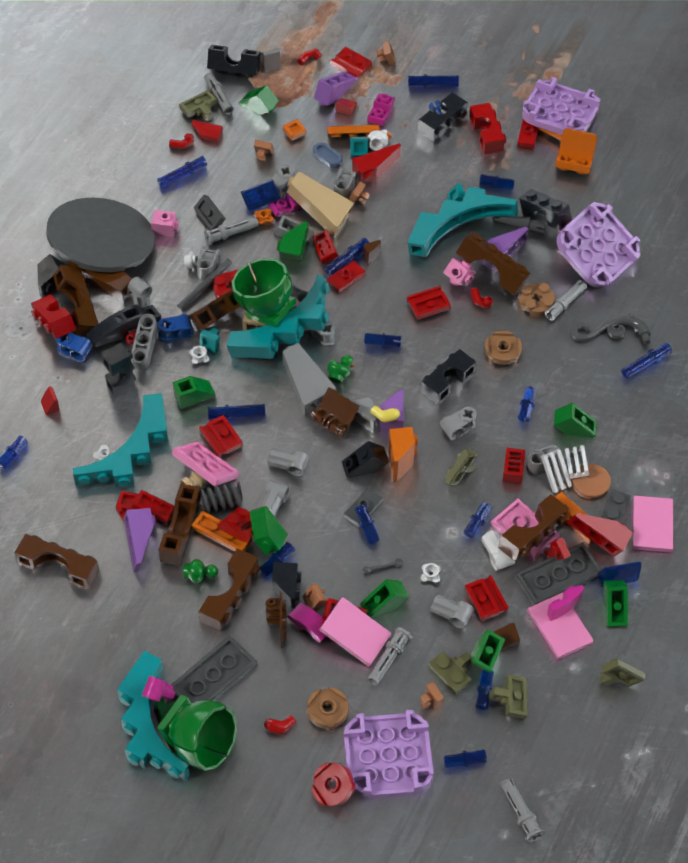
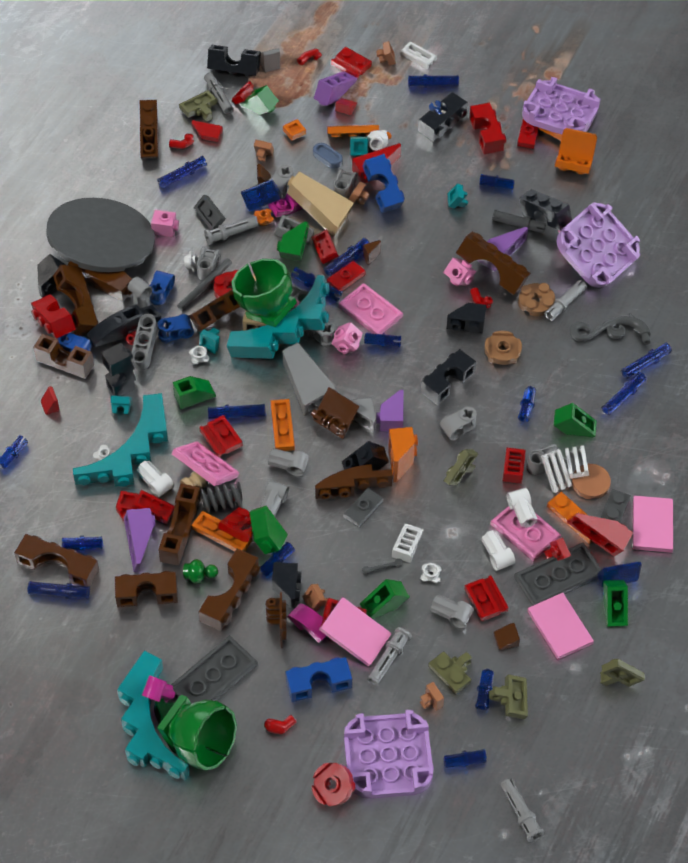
medium nougat plate [307,687,349,730] -> none
green animal [327,355,354,383] -> none
clear blue axle [354,504,380,544] -> none
dark pink slope [367,93,395,126] -> none
light yellow arm [370,405,400,423] -> none
teal arch [407,187,518,257] -> none
red plate [407,286,451,320] -> none
clear blue axle [463,502,492,538] -> none
green slope [471,629,505,673] -> none
reddish brown arch [497,494,569,562] -> none
dark pink slope [547,585,584,621] -> none
none -> clear blue pin [27,581,90,599]
none -> reddish brown arch [33,334,94,379]
none -> clear blue pin [62,535,103,551]
none -> teal tile [110,396,133,414]
none -> reddish brown arch [115,571,178,608]
none -> white piece [136,461,174,498]
none -> reddish brown slope [139,100,158,159]
none -> blue piece [150,270,175,306]
none -> red tile [231,81,254,105]
none -> reddish brown slope [257,164,271,189]
none -> orange plate [270,399,295,451]
none -> blue arch [285,657,353,702]
none -> clear blue pin [291,267,343,302]
none -> reddish brown slope [315,464,393,500]
none -> bright pink brick [331,322,363,355]
none -> bright pink tile [338,283,403,338]
none -> blue arch [362,154,405,213]
none -> white slope [392,524,424,563]
none -> white tile [400,41,437,69]
none -> black slope [446,303,486,333]
none -> white piece [506,488,538,528]
none -> clear blue pin [601,372,647,415]

